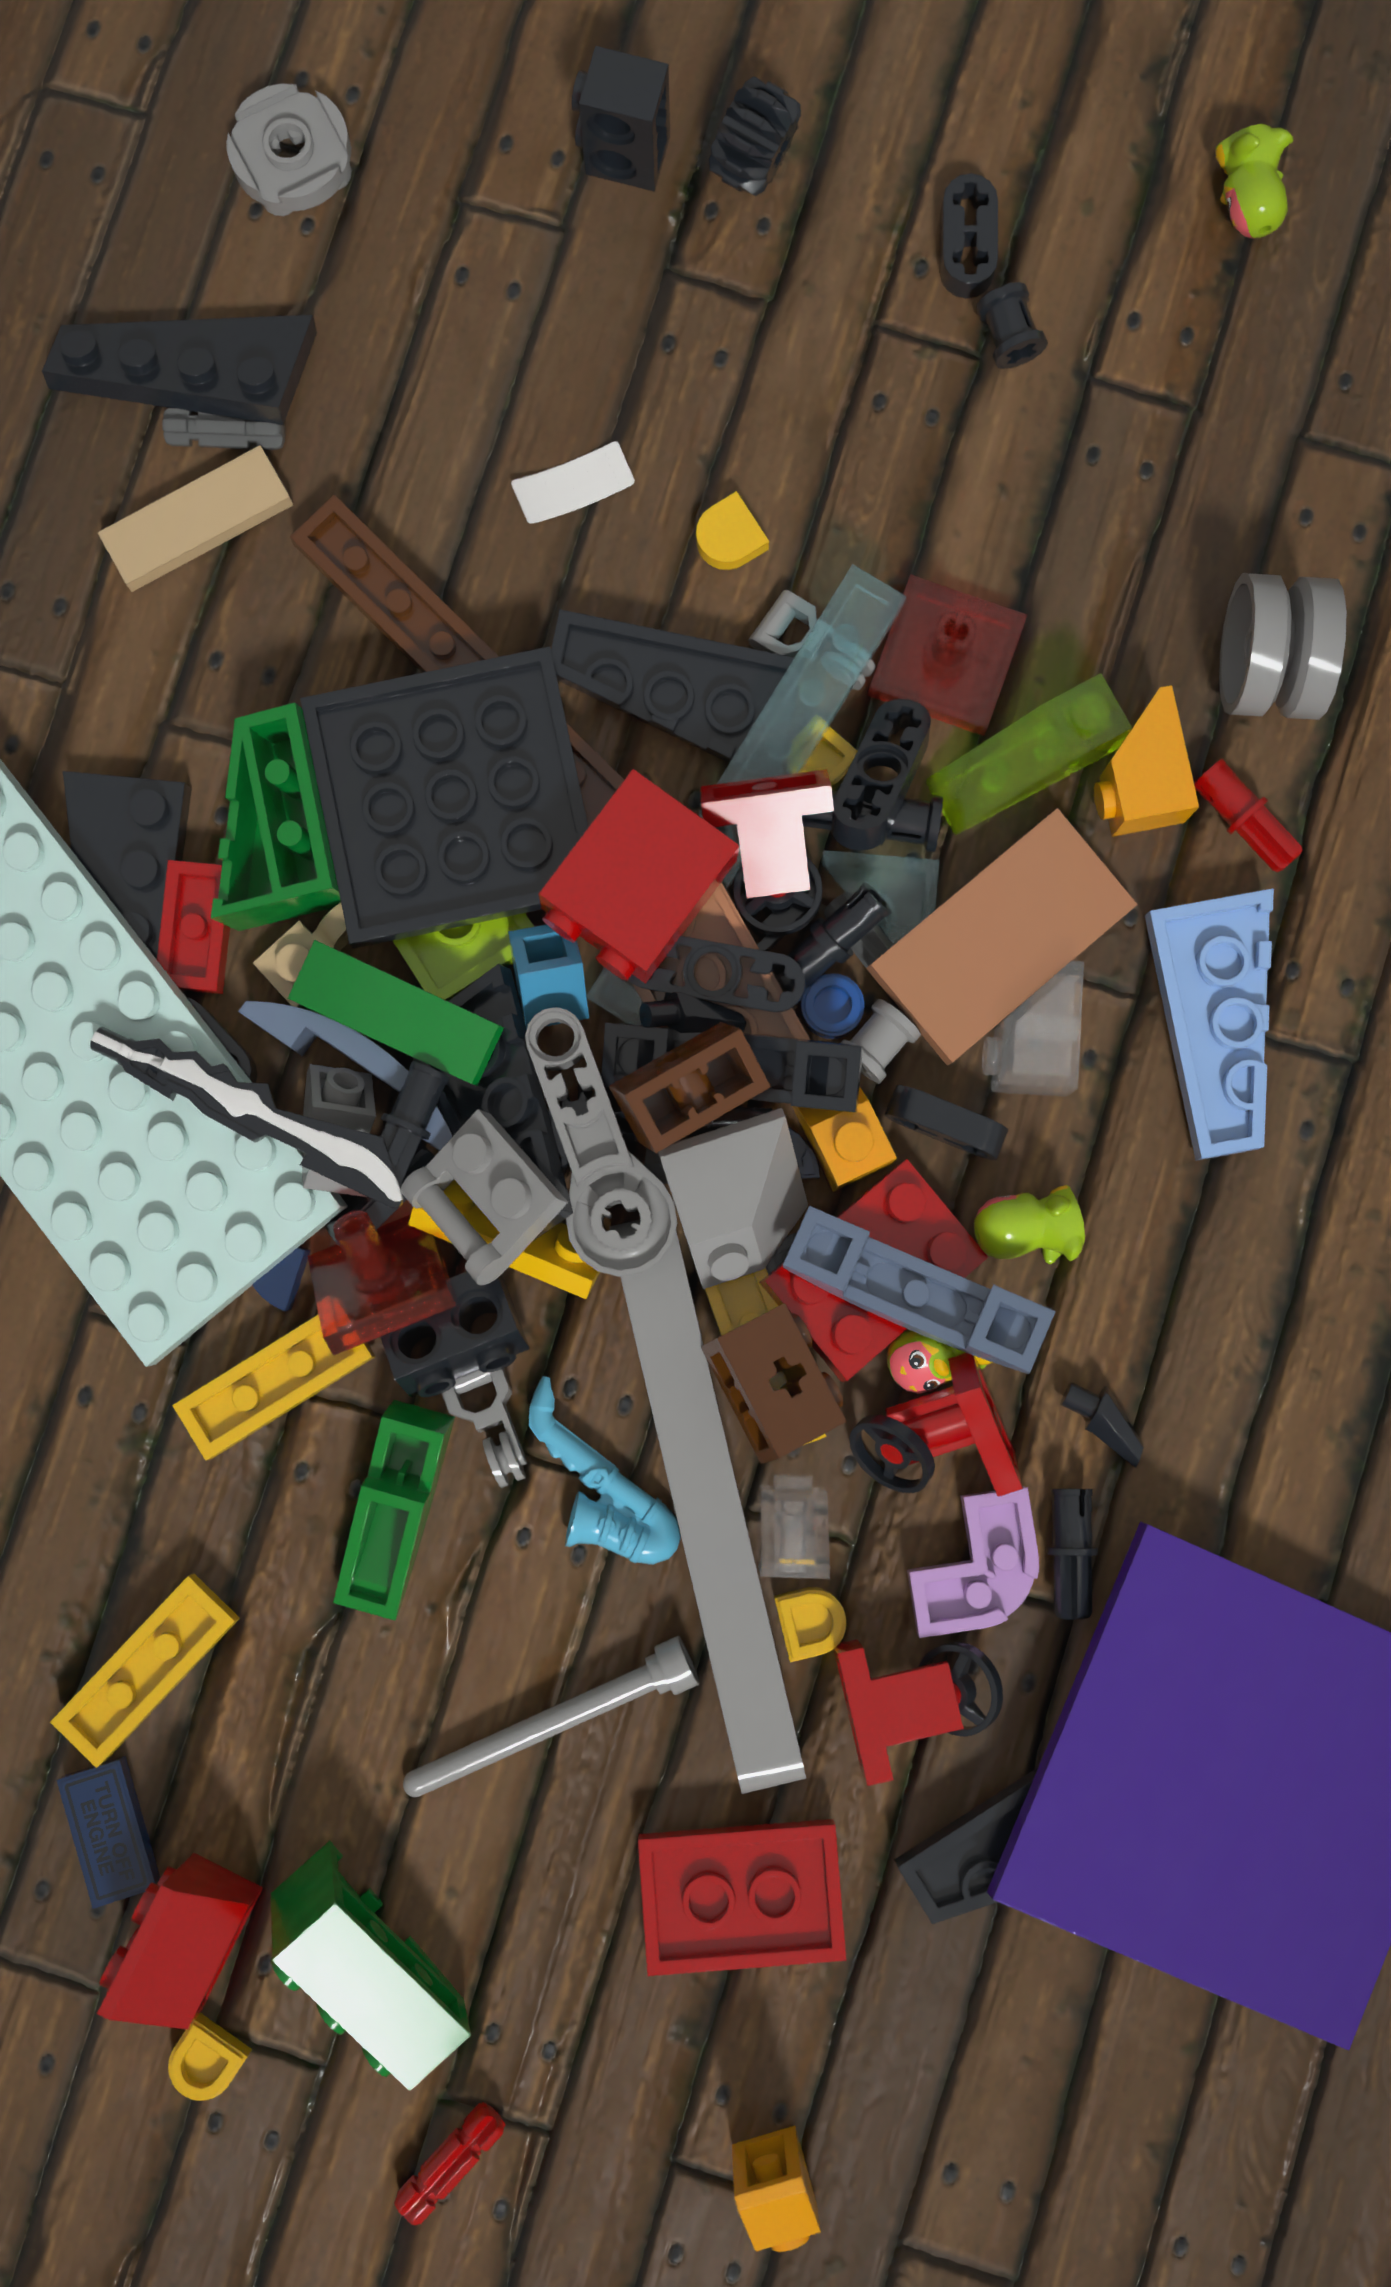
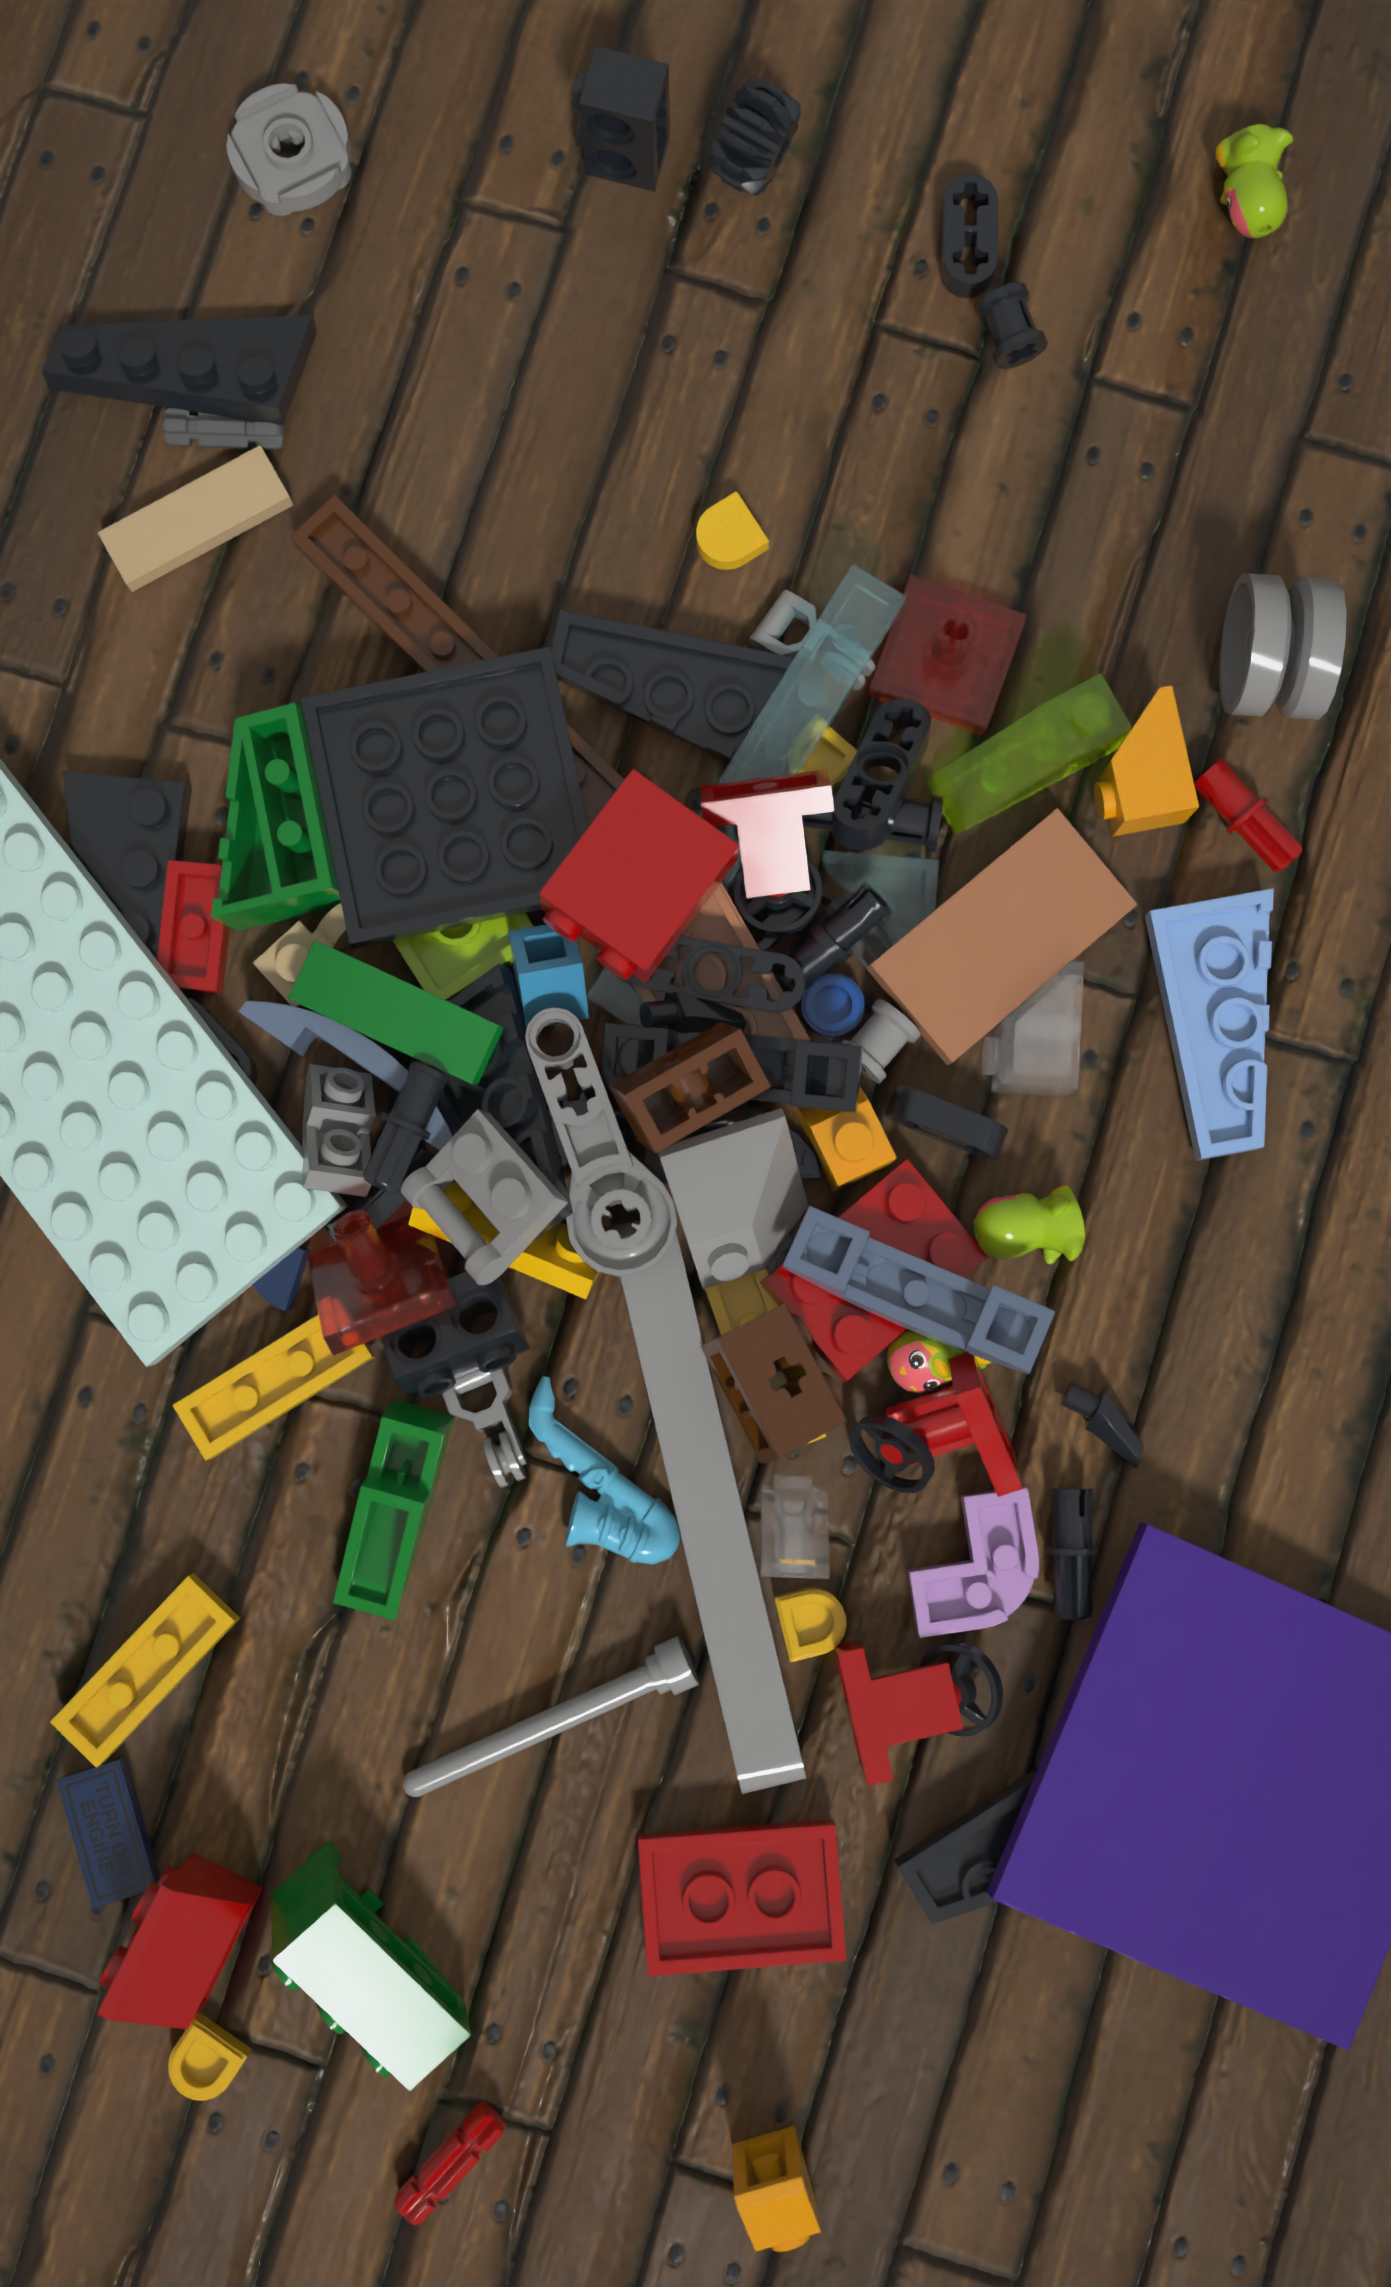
black sword [90,1027,403,1209] -> none
white sticker [511,441,635,524] -> none

